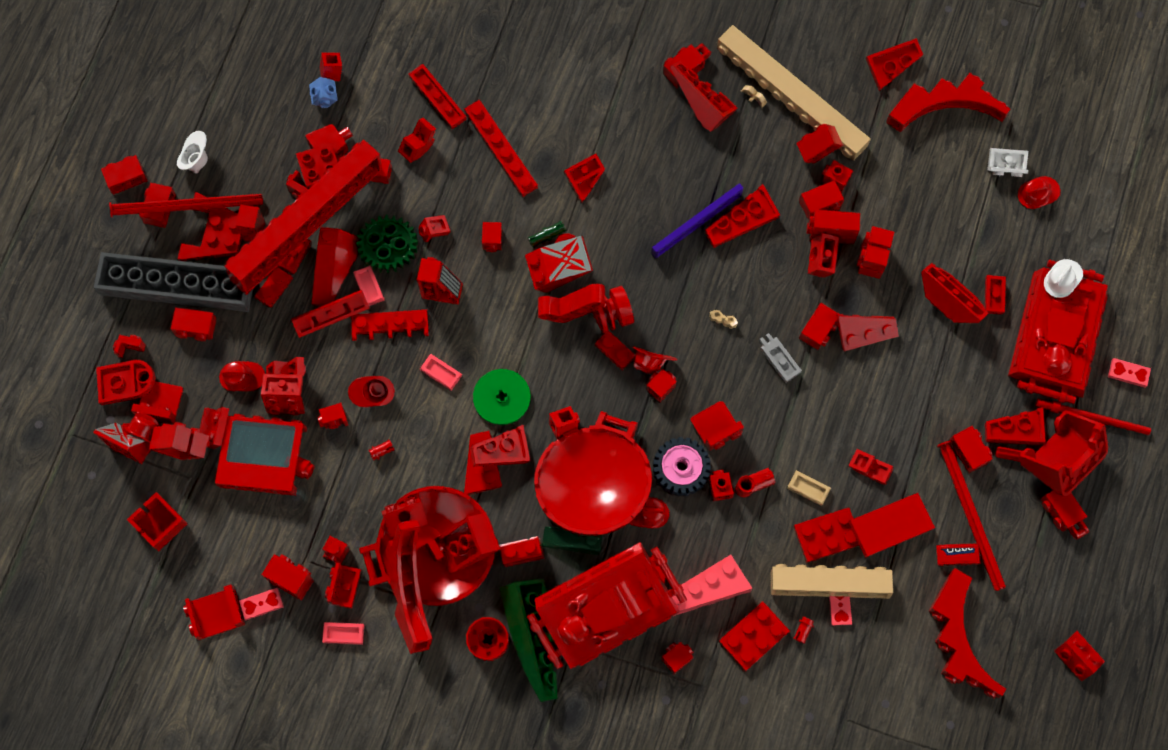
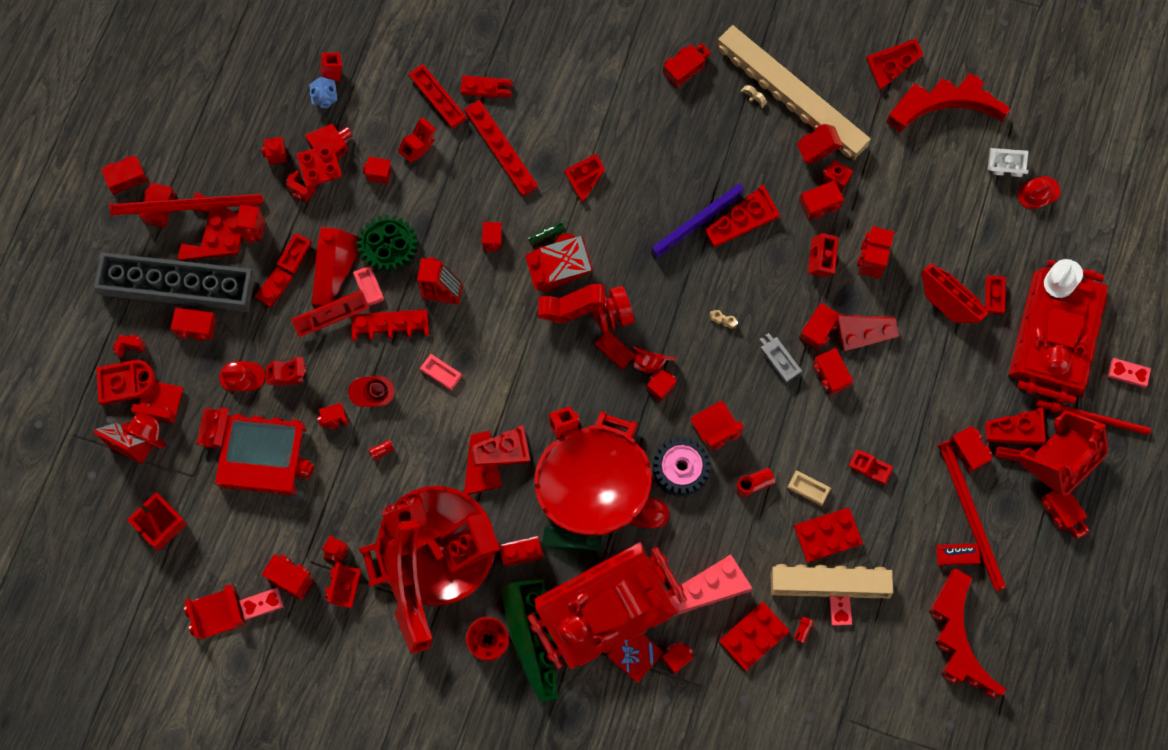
red piece [149,422,209,460] -> none
white piece [177,131,208,173] -> none
red brick [224,139,383,295] -> none
red bracket [261,374,305,415] -> none
coral tile [322,622,365,645] -> none
red bracket [419,215,451,242] -> none
green piece [473,369,531,425] -> none
red wedge [670,61,738,132] -> none
red brick [709,470,734,501] -> none
red brick [806,209,860,244] -> none
red tile [849,493,935,558] -> none
red bracket [1055,631,1105,681] -> none
none -> red brick [262,137,288,165]
none -> red hinge [460,75,513,98]
none -> red tile [607,634,664,684]
none -> red brick [812,348,853,396]

